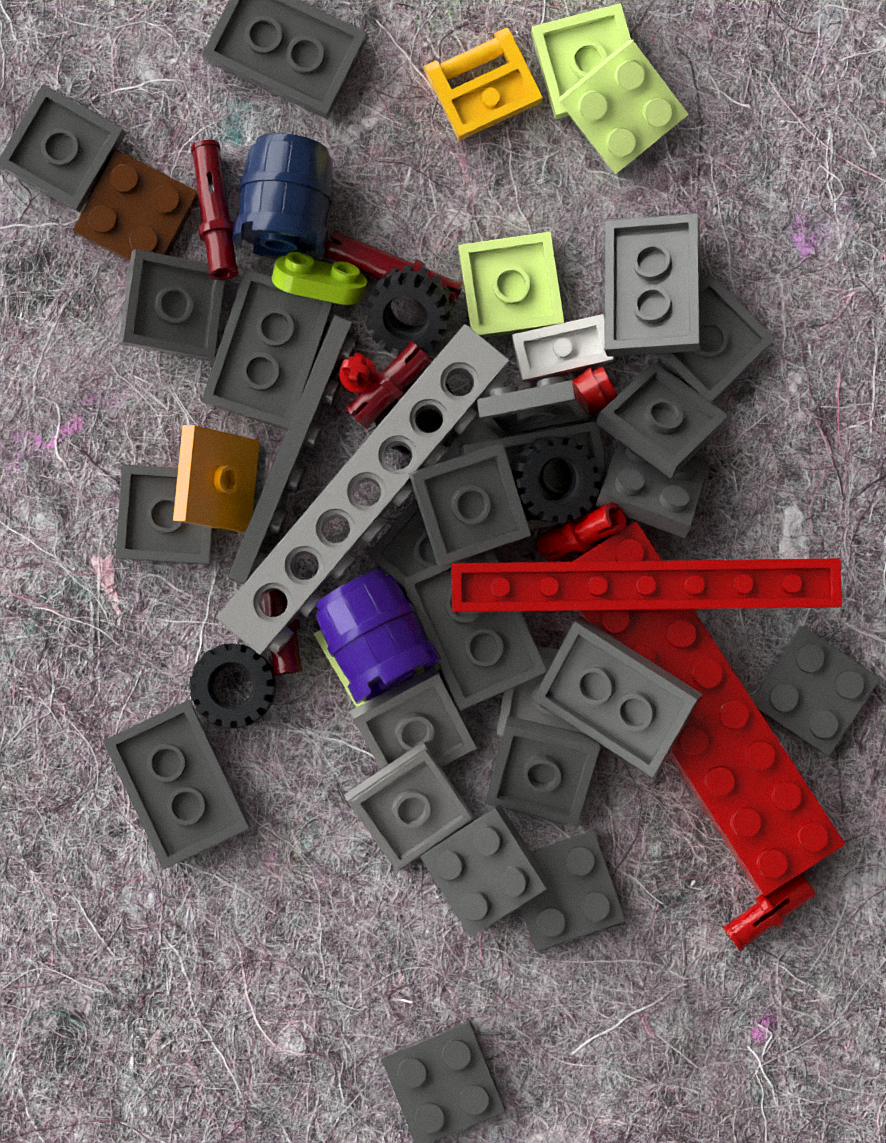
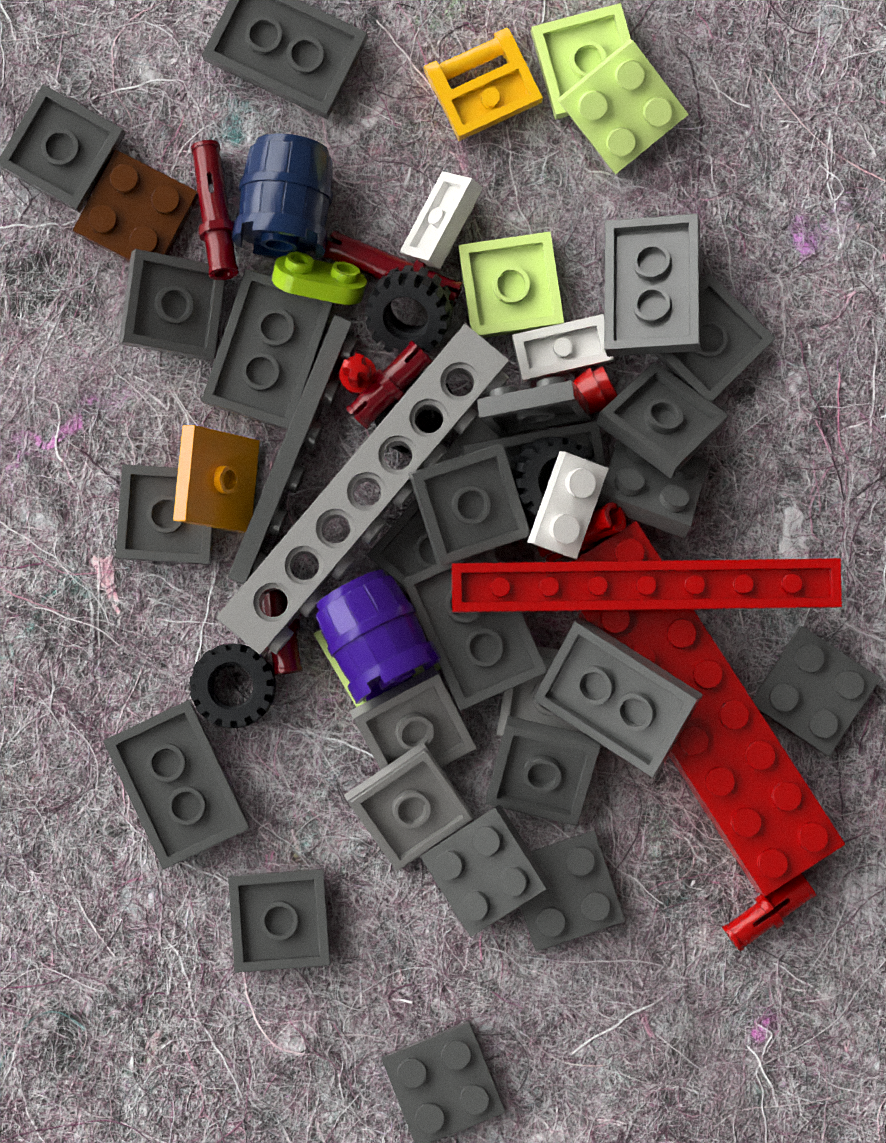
none -> dark grey plate [228,868,331,973]
none -> white plate [400,171,483,269]
none -> white plate [528,451,609,559]

